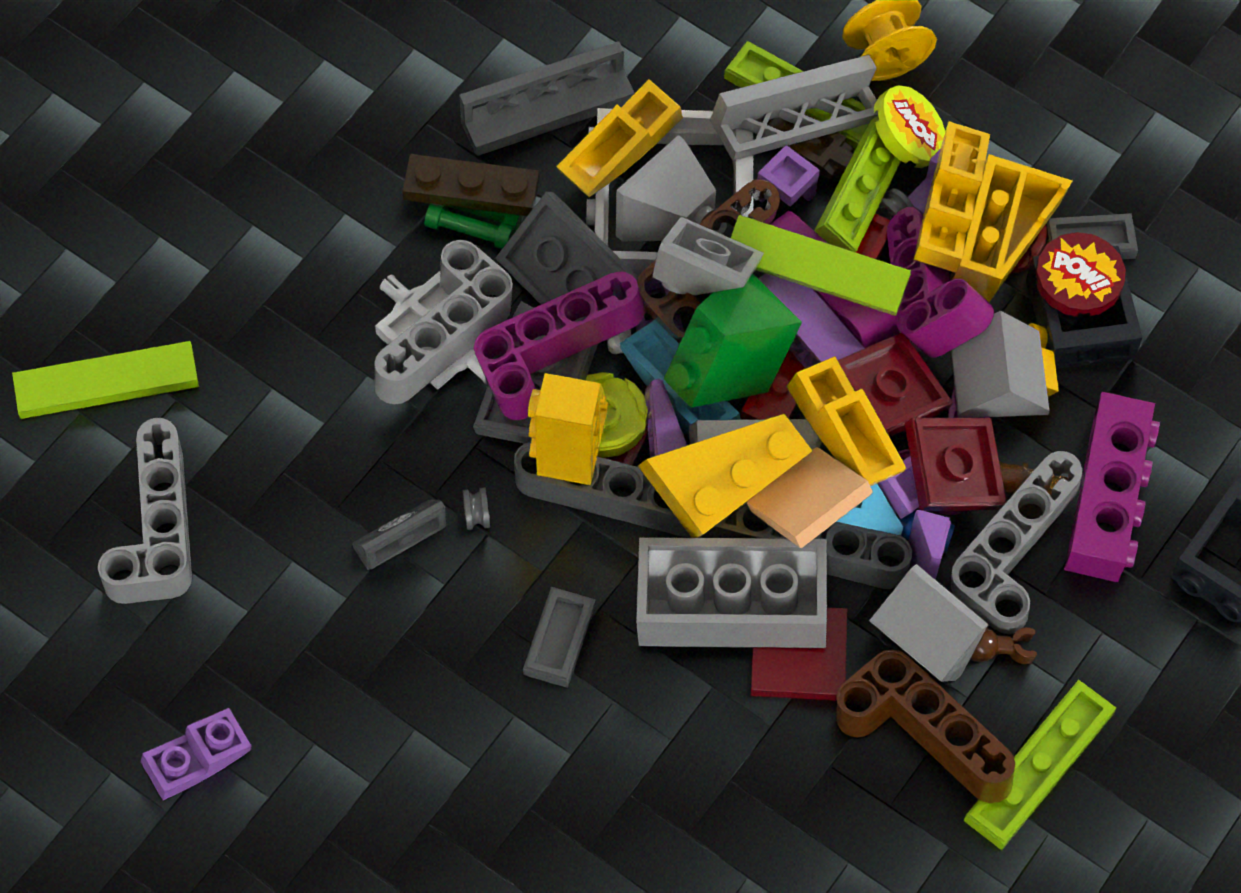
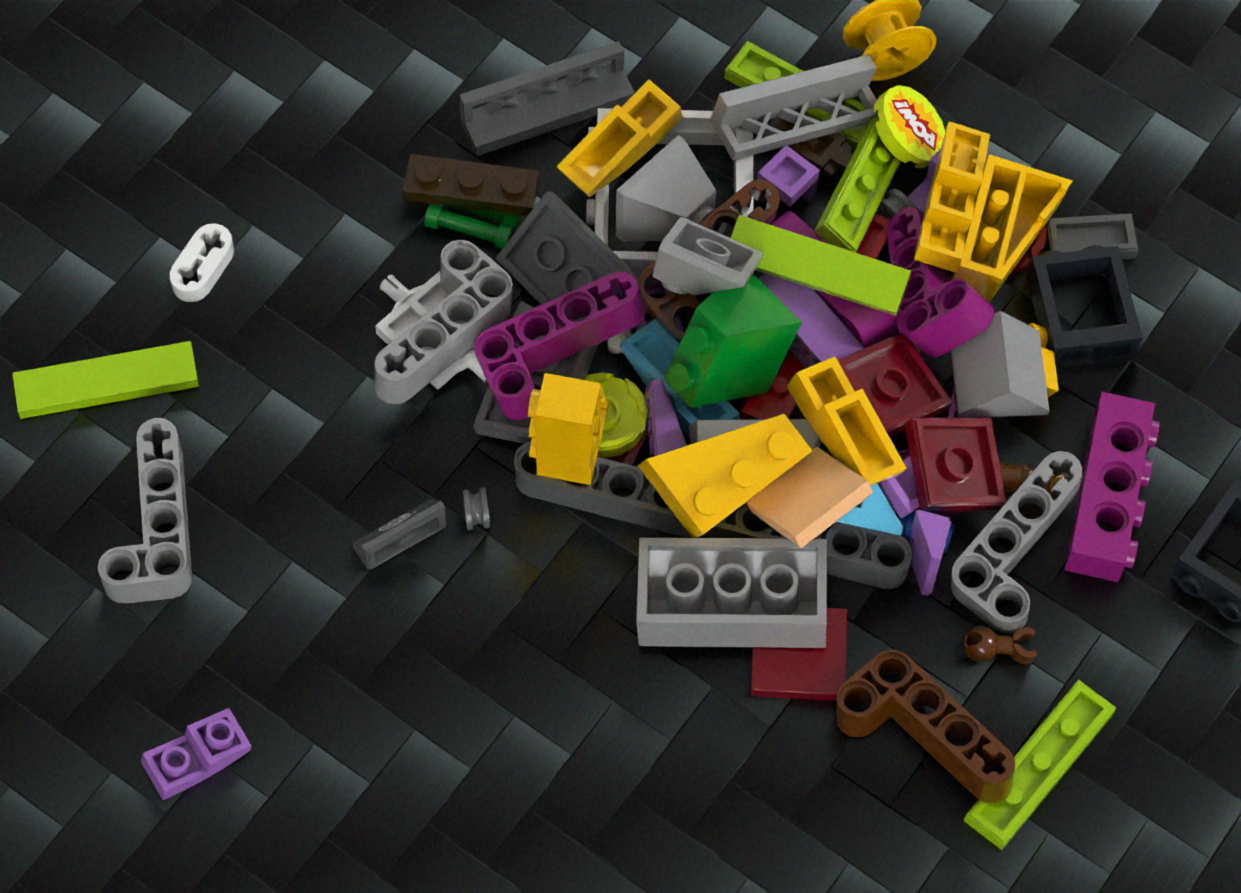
dark grey tile [523,587,596,688] -> none
light grey slope [869,564,988,681] -> none
tile [1036,232,1126,316] -> none
none -> white beam [170,224,234,302]

